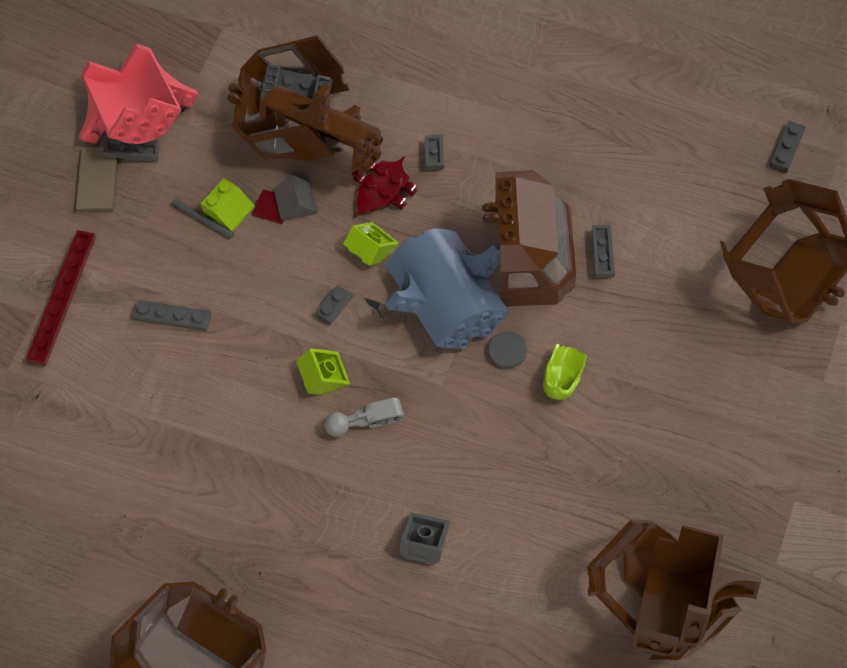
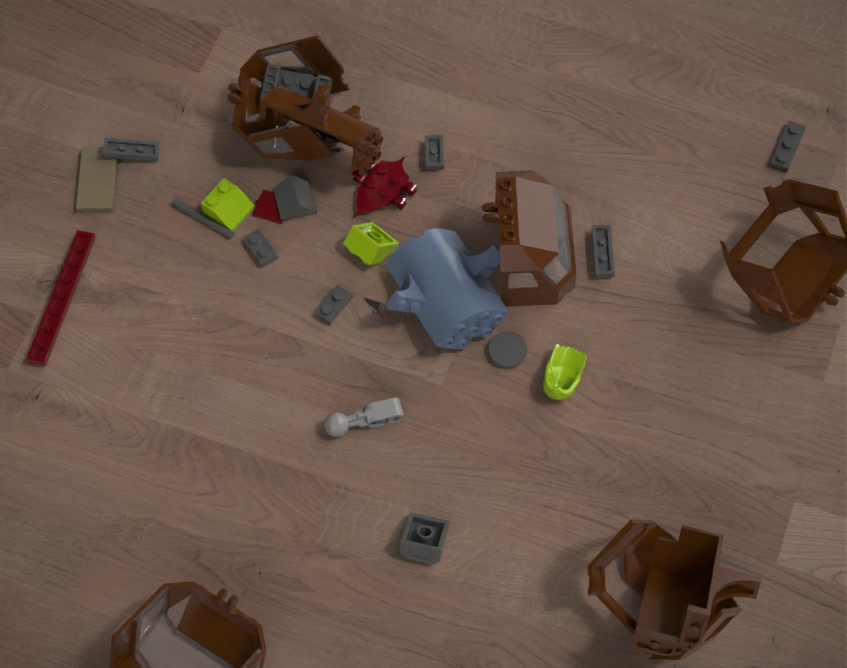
coral cylinder [79,44,199,144] -> none
dark grey plate [133,300,211,331] -> none
lime slope [296,348,350,395] -> none
none -> dark grey plate [243,229,278,268]

